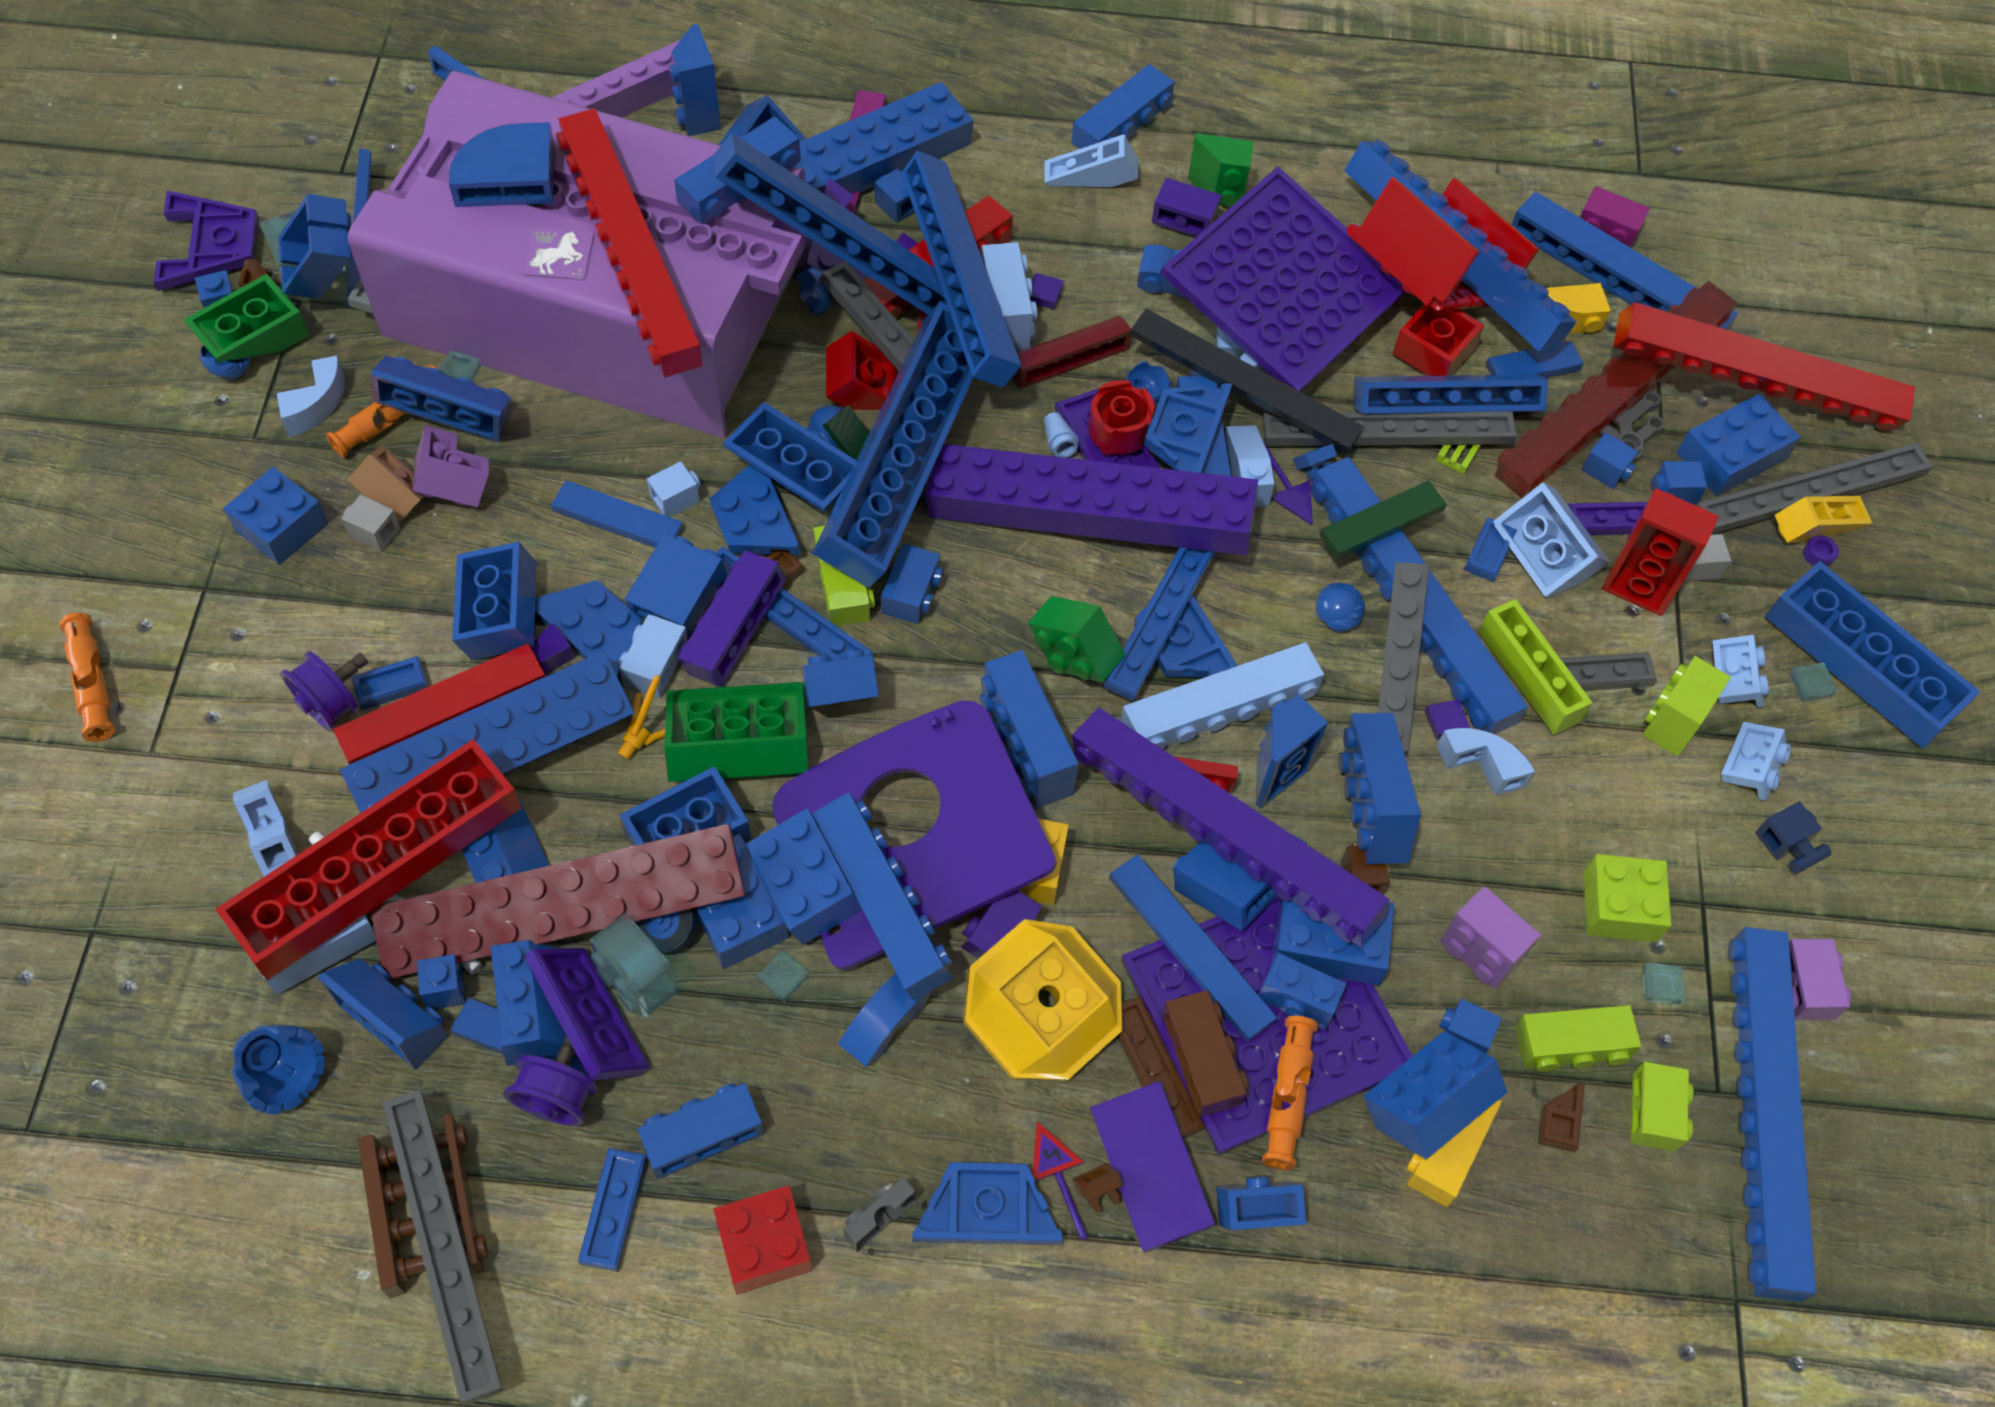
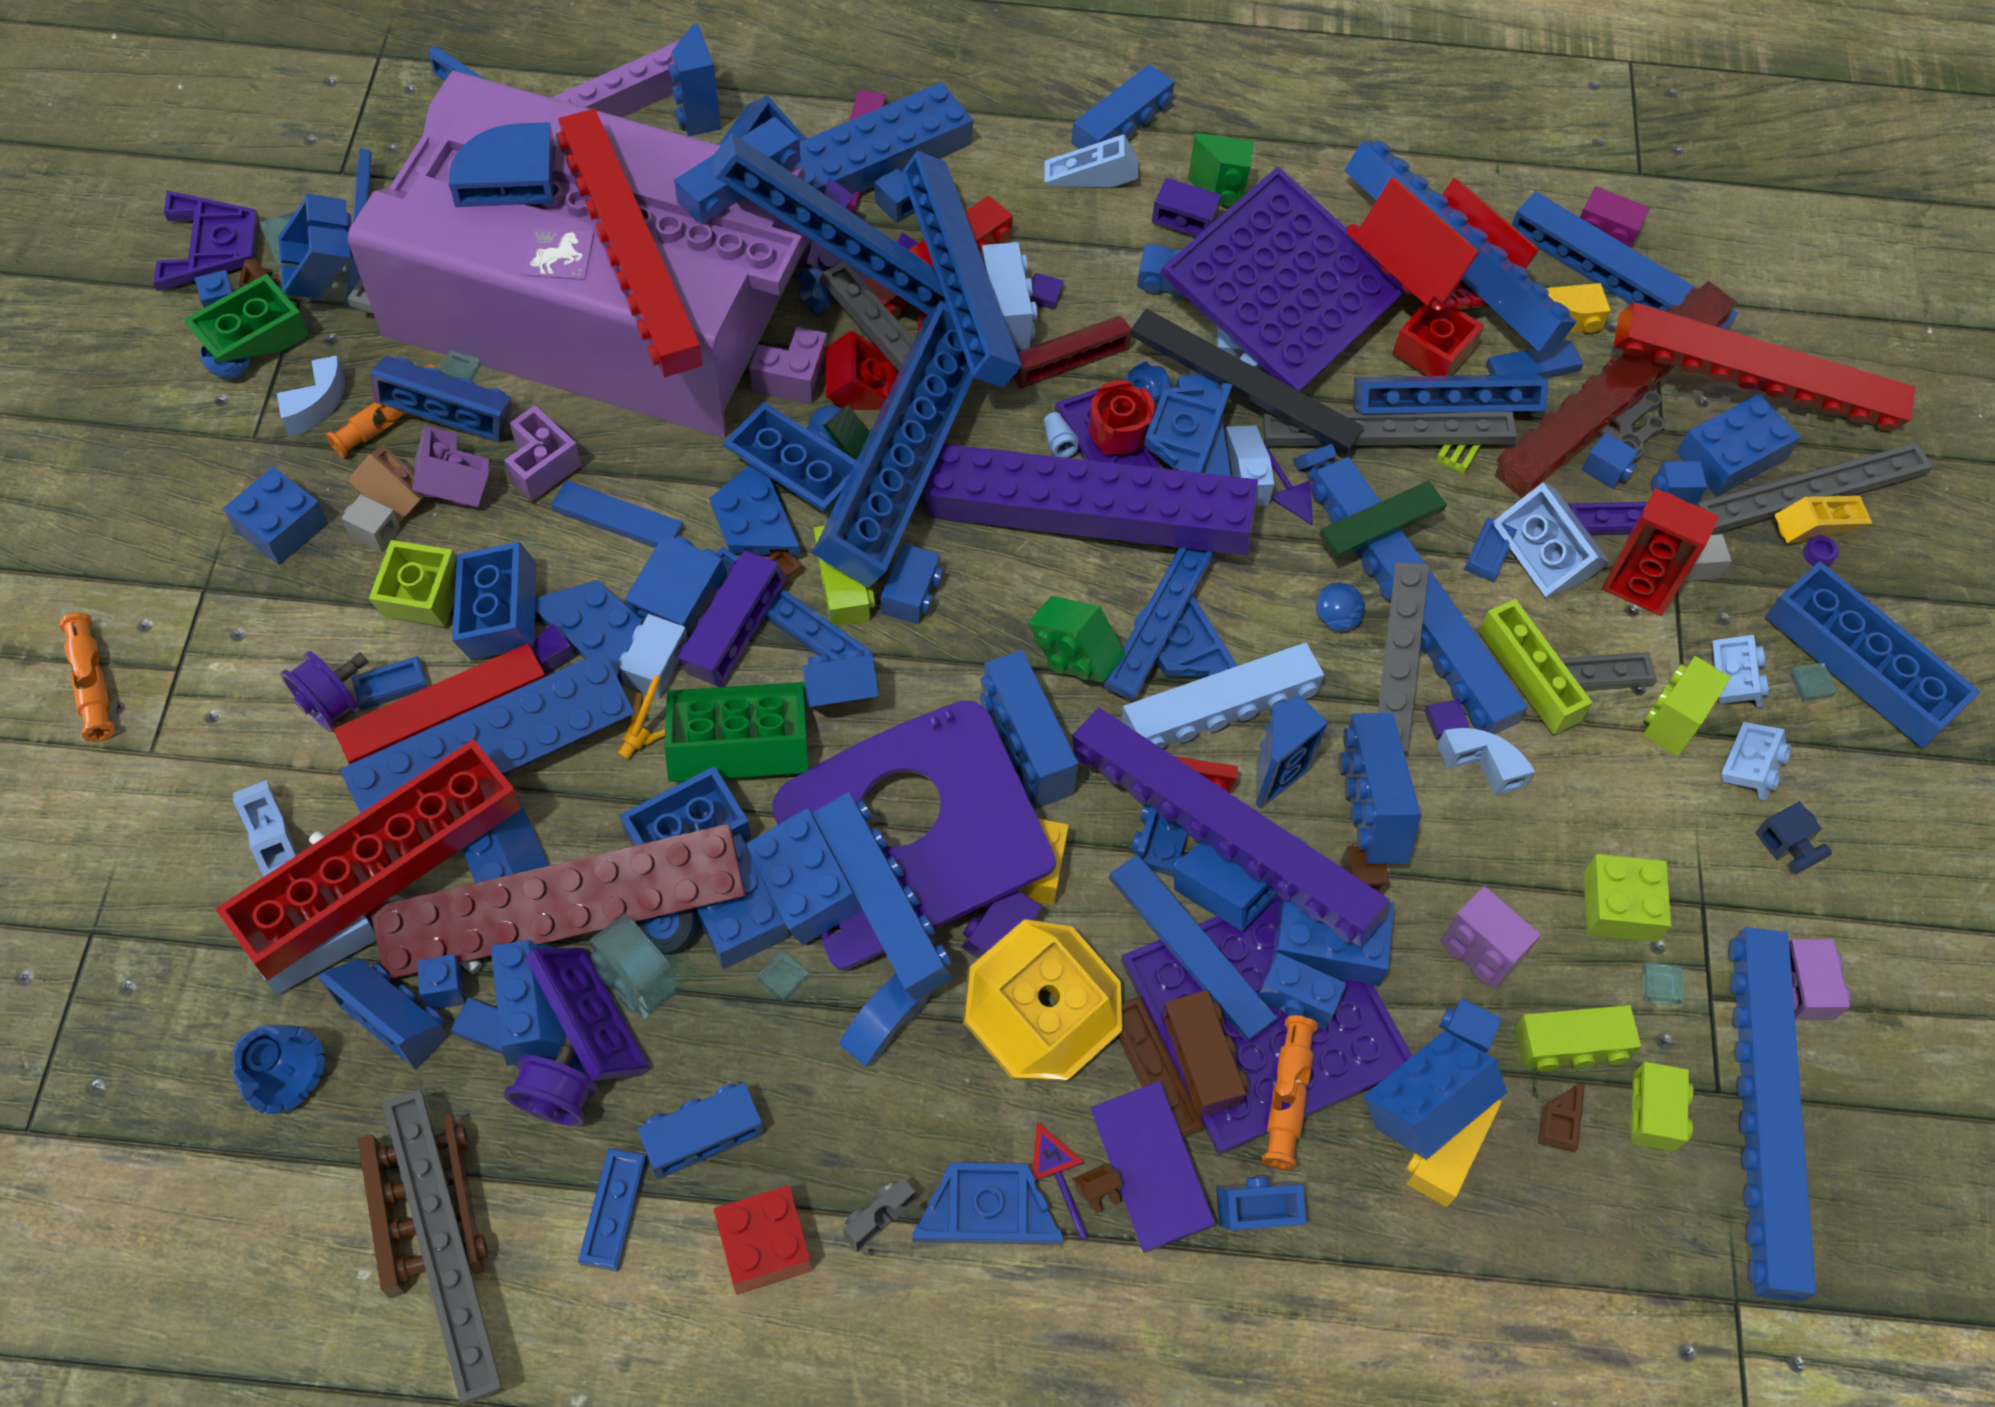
light blue brick [647,461,701,517] -> none
none -> lime brick [369,540,457,627]
none -> medium lavender brick [504,405,582,502]
none -> medium lavender brick [749,327,828,404]
none -> blue bracket [1131,802,1187,877]

